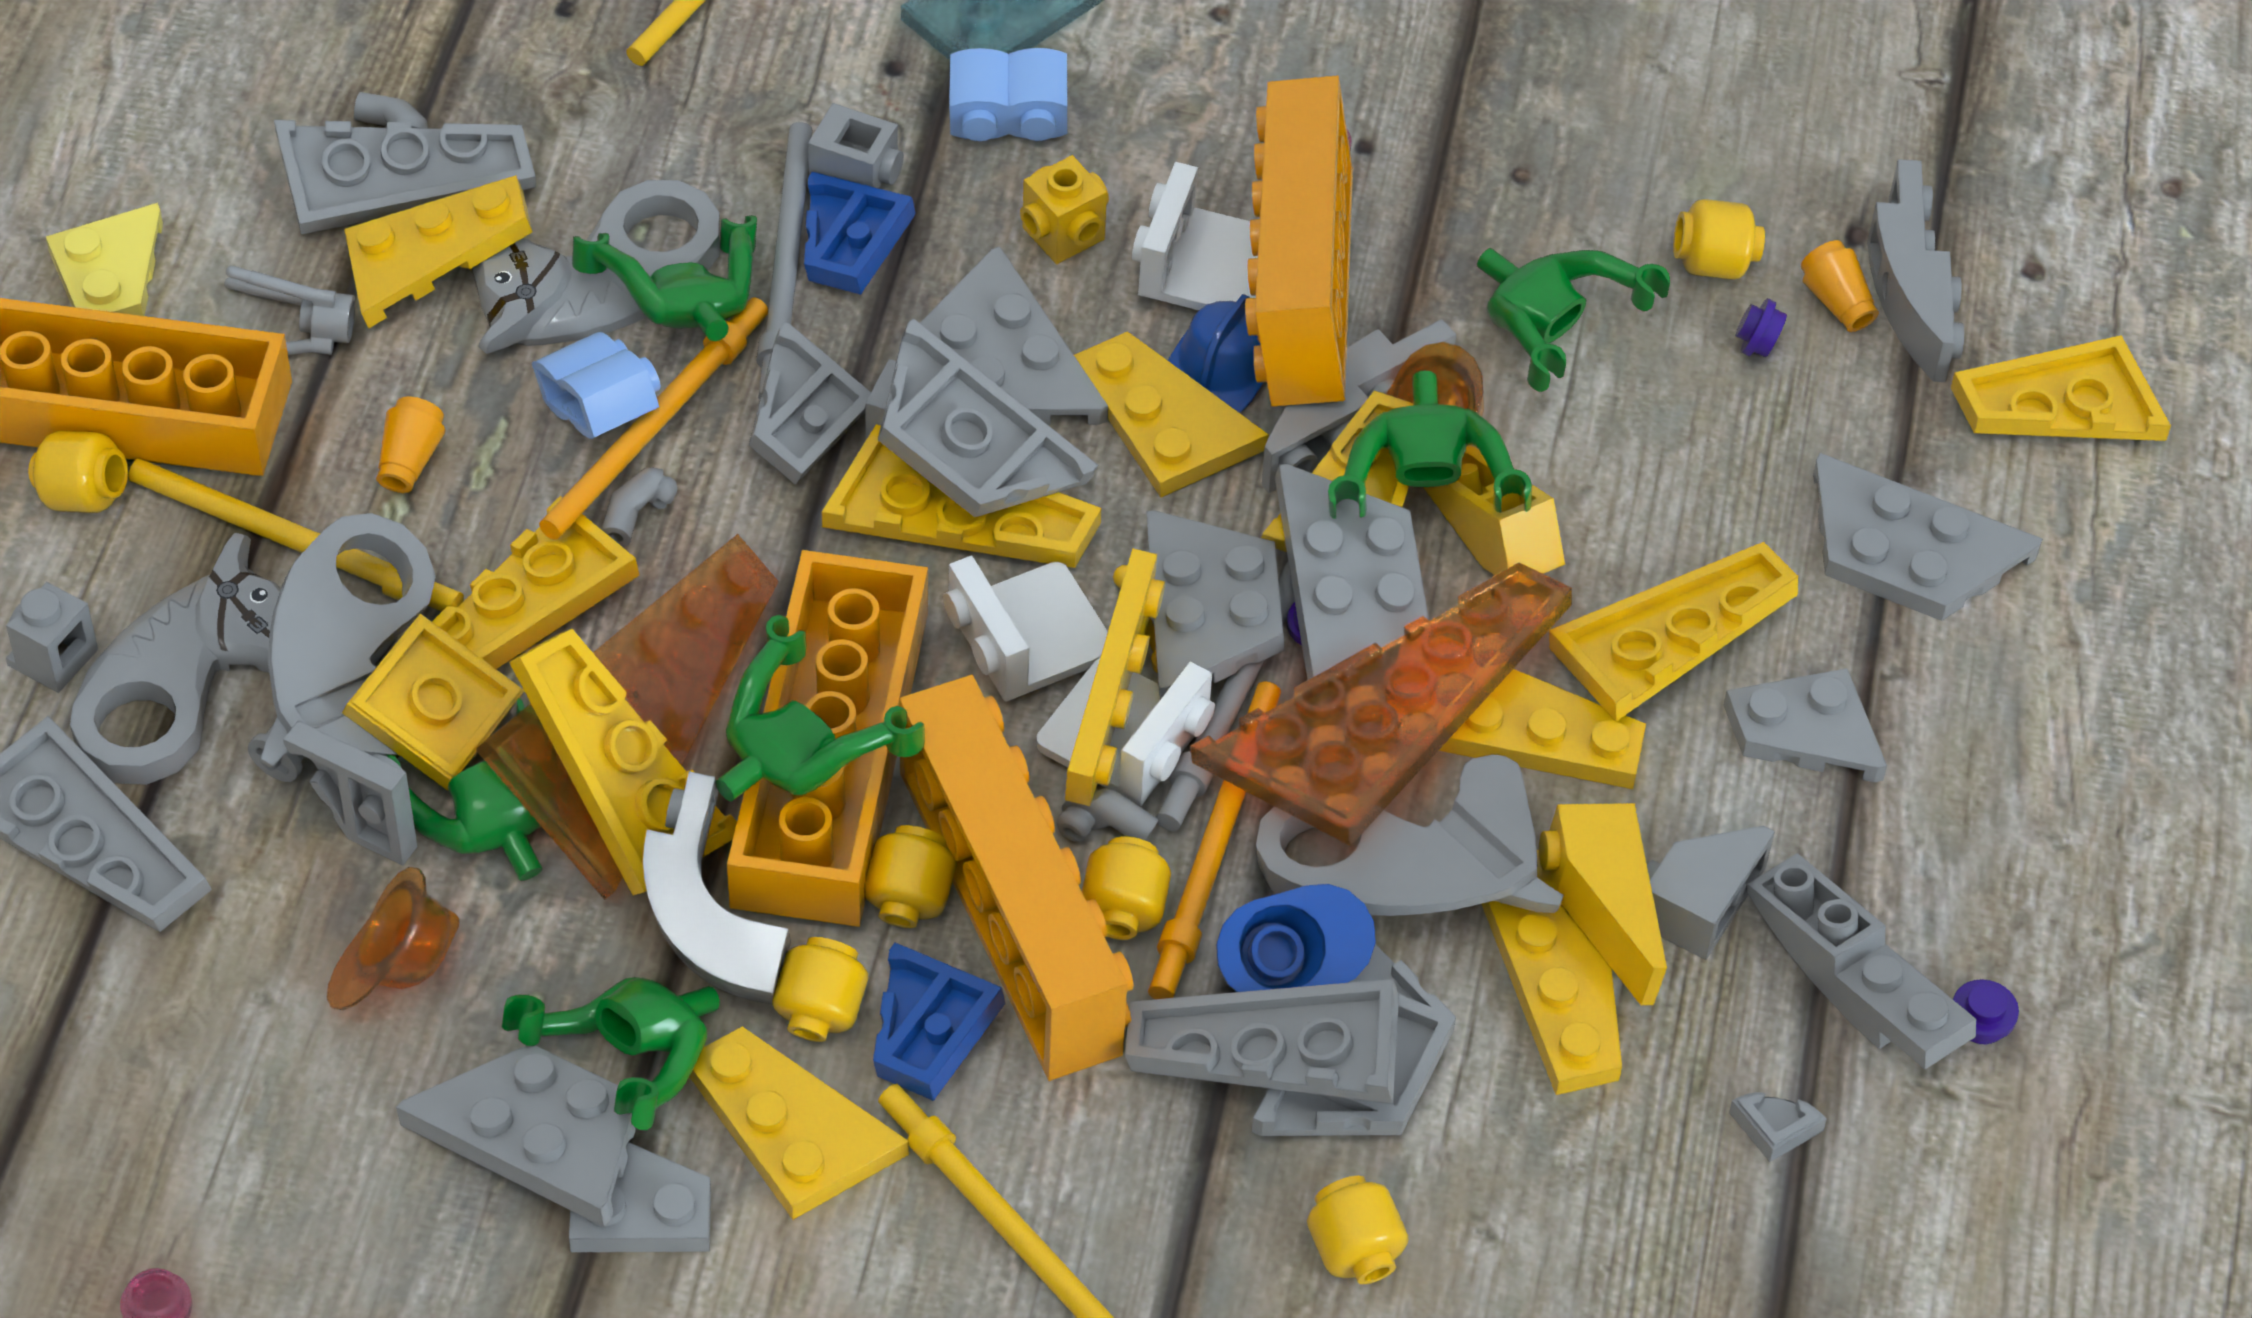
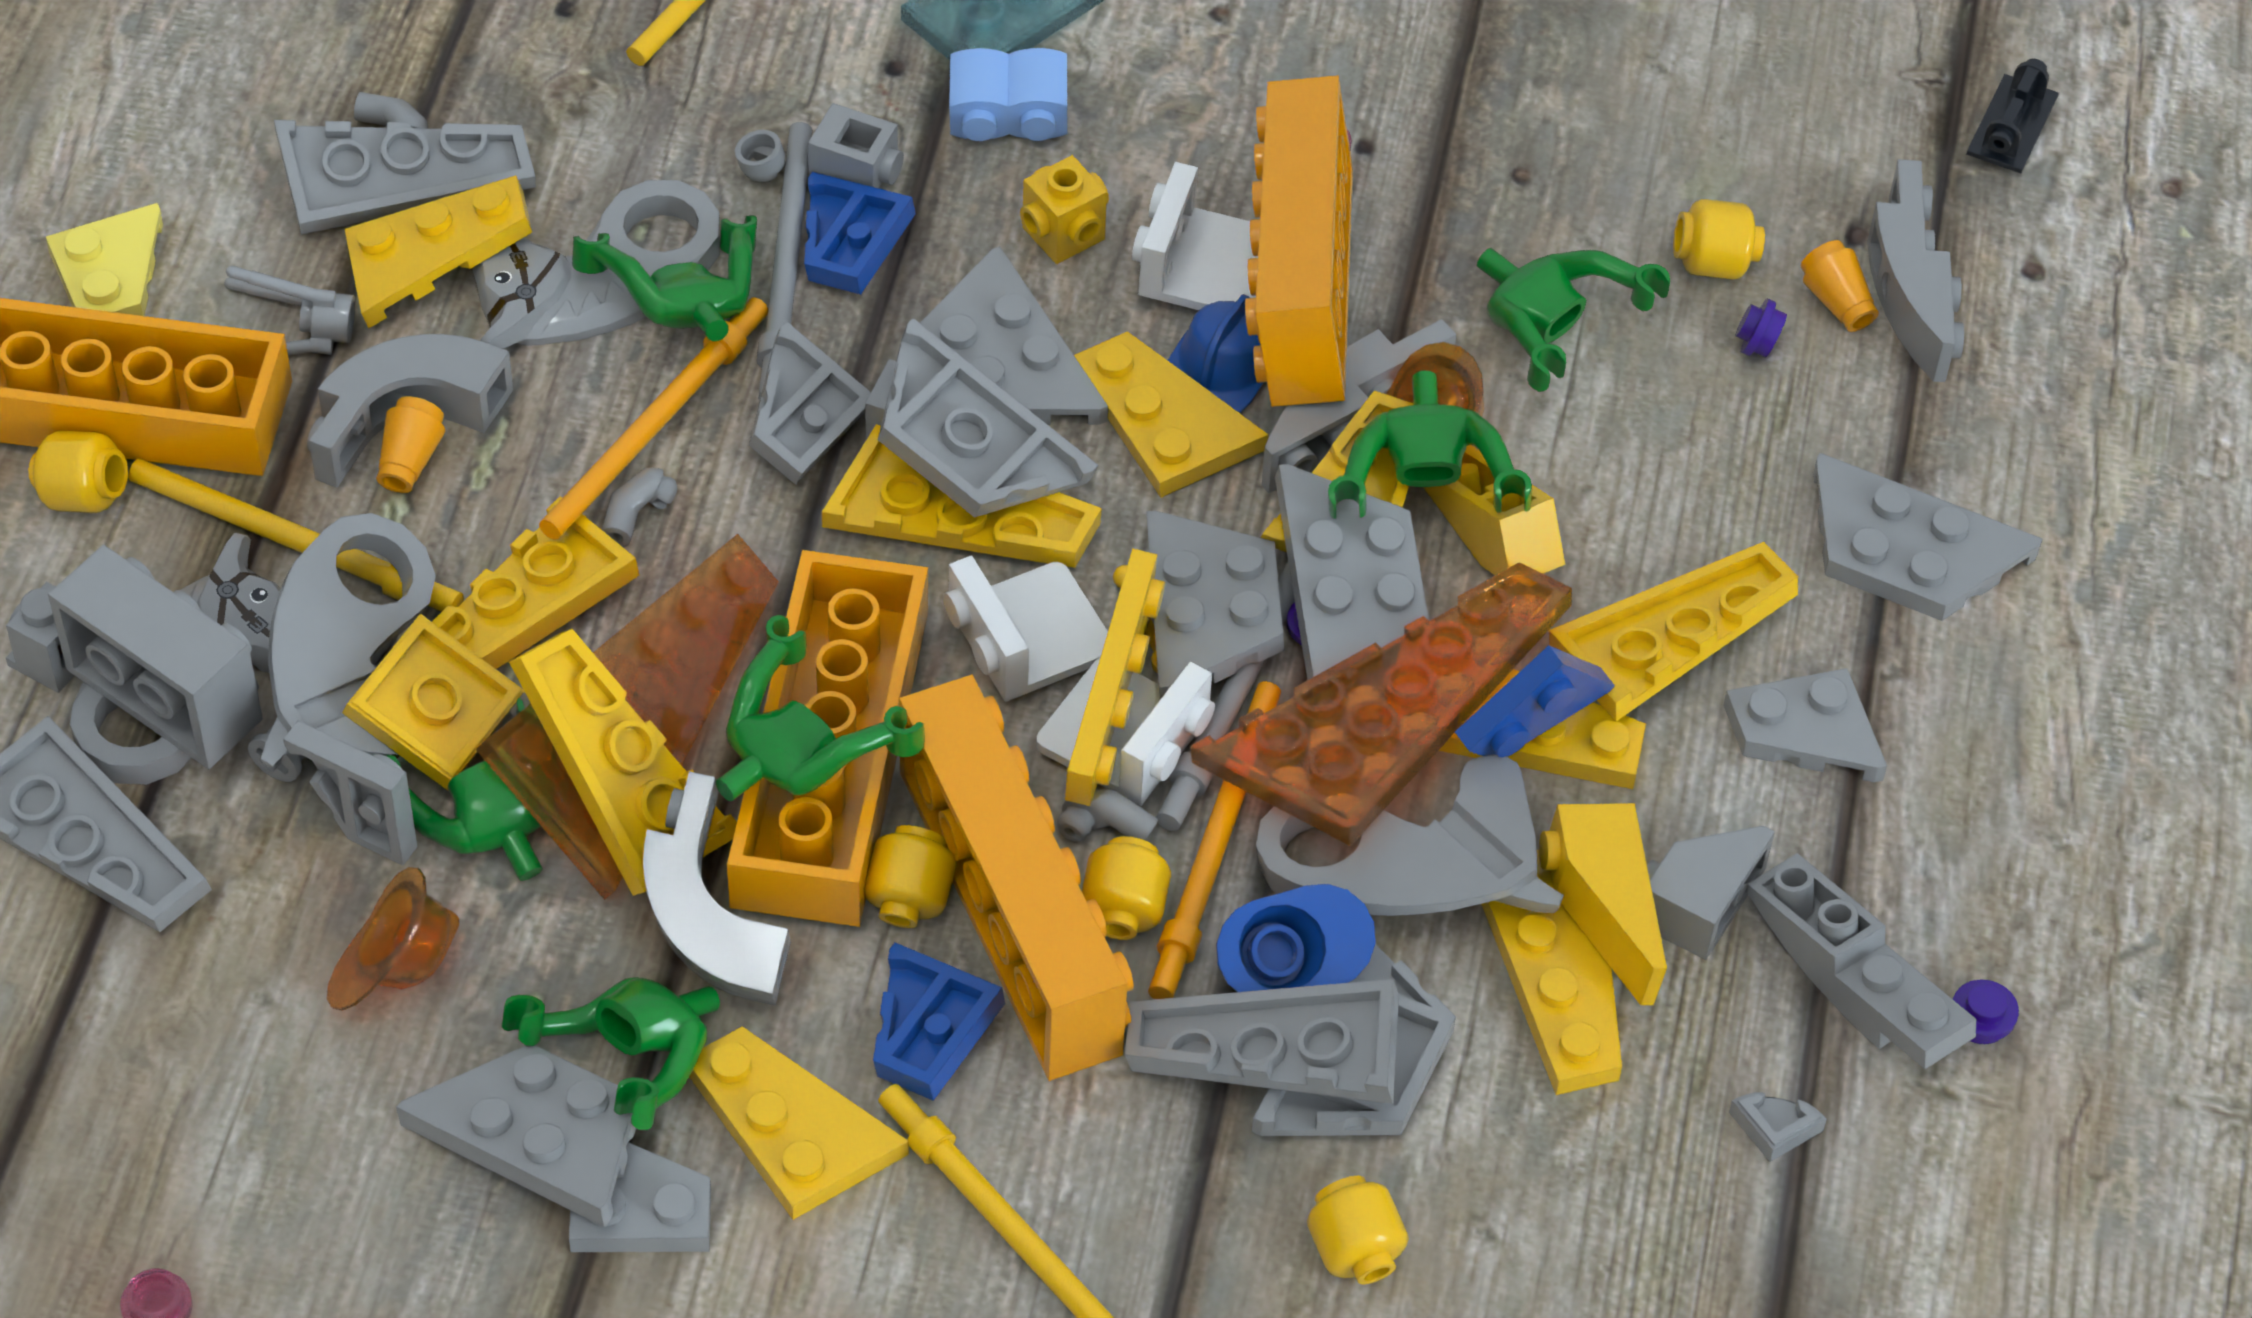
light blue brick [532,332,661,439] -> none
yellow head [772,937,868,1042] -> none
yellow wing [1951,335,2171,441] -> none
none -> light grey brick [48,544,263,770]
none -> light grey arch [307,334,513,488]
none -> light grey hinge [735,130,785,182]
none -> blue wing [1455,645,1615,758]
none -> black hinge [1966,58,2059,174]

